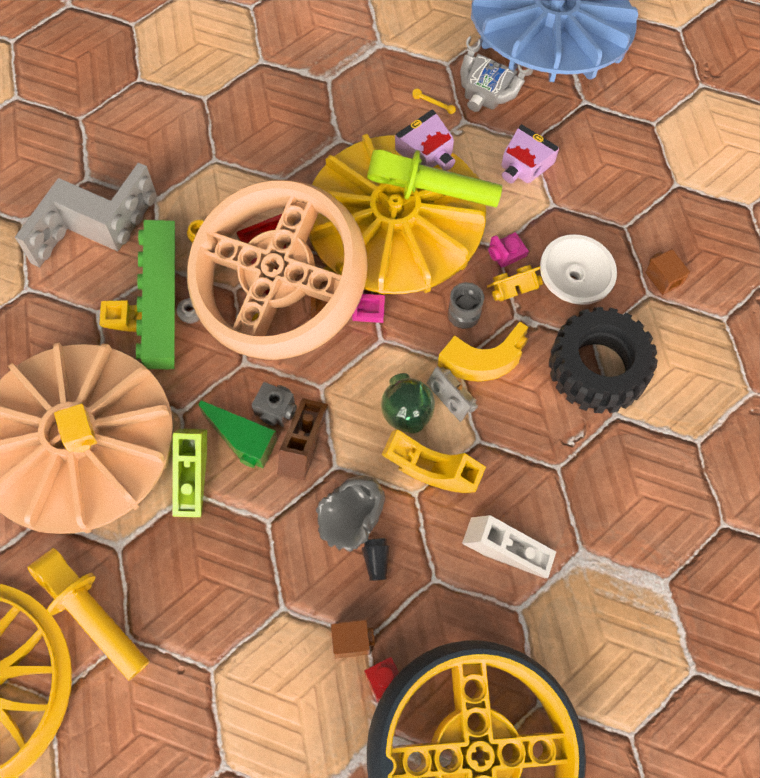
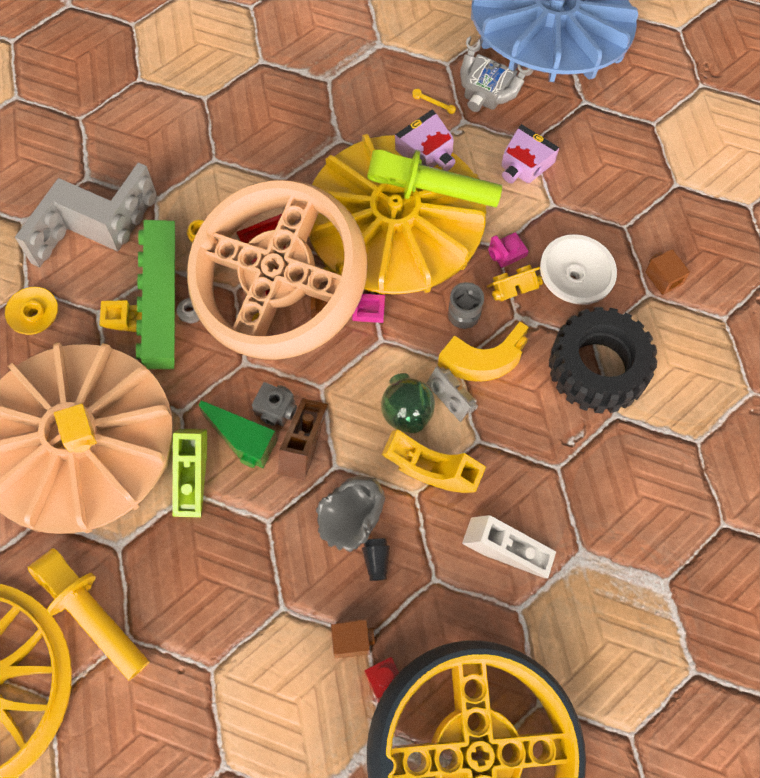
none -> yellow dish [5,287,58,335]

